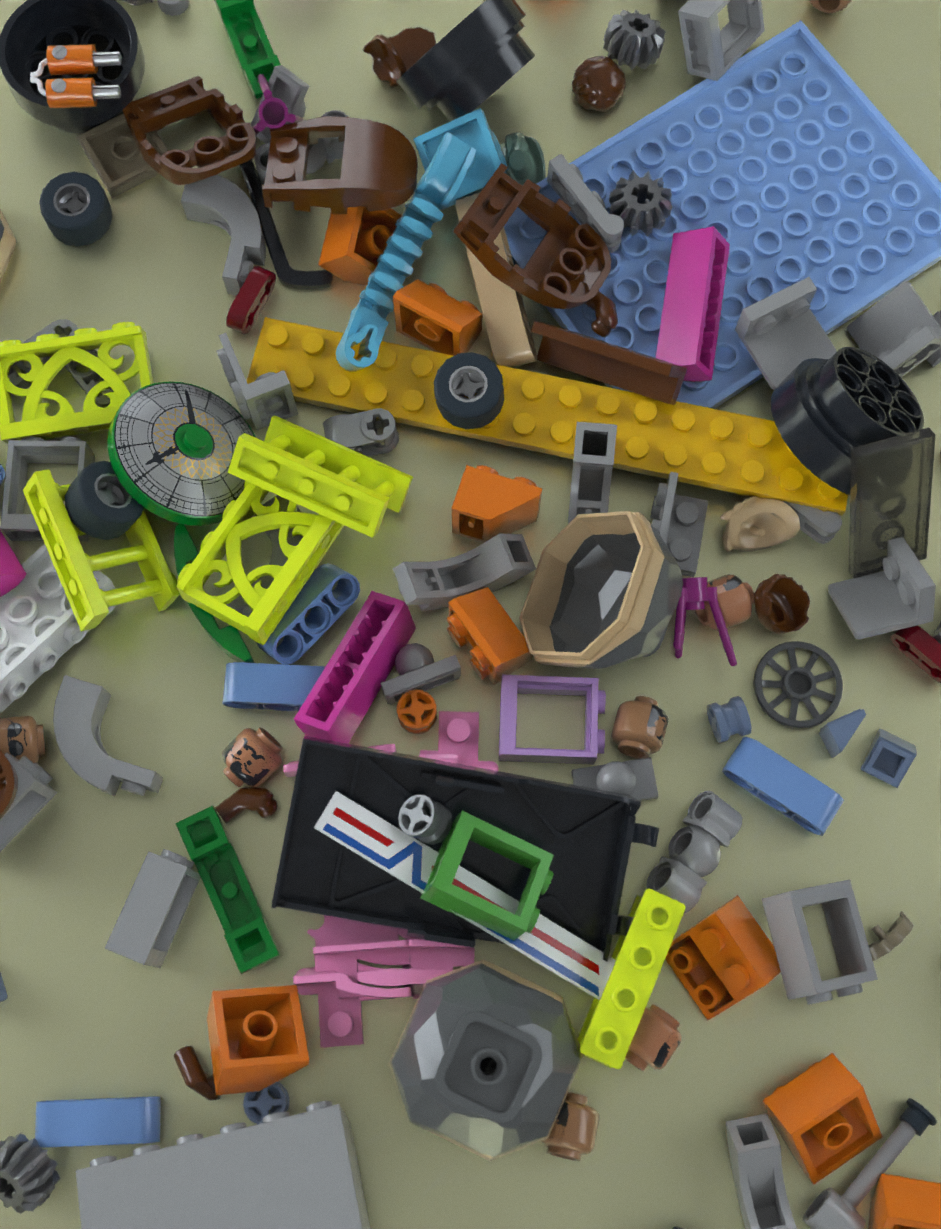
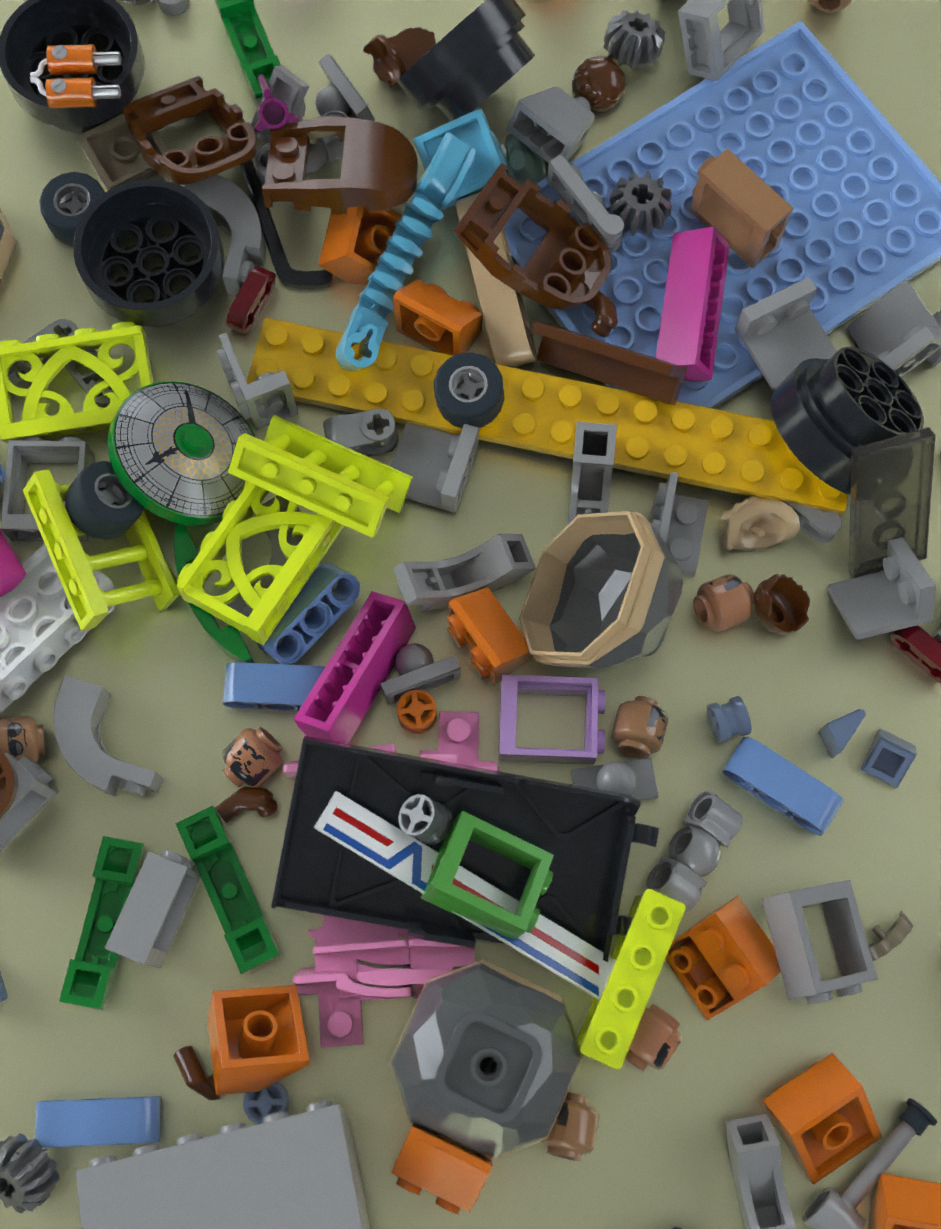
orange slope [452,465,542,543] -> none
magenta plant [673,577,737,666] -> none
dark grey wheel [753,641,843,729] -> none
none -> green slope [59,836,144,1010]
none -> black wheel [73,179,224,327]
none -> light grey tile [316,54,375,121]
none -> light grey bracket [390,422,479,513]
none -> orange slope [391,1124,493,1214]
none -> light grey torso [506,86,595,163]
none -> medium nougat window [690,148,793,269]

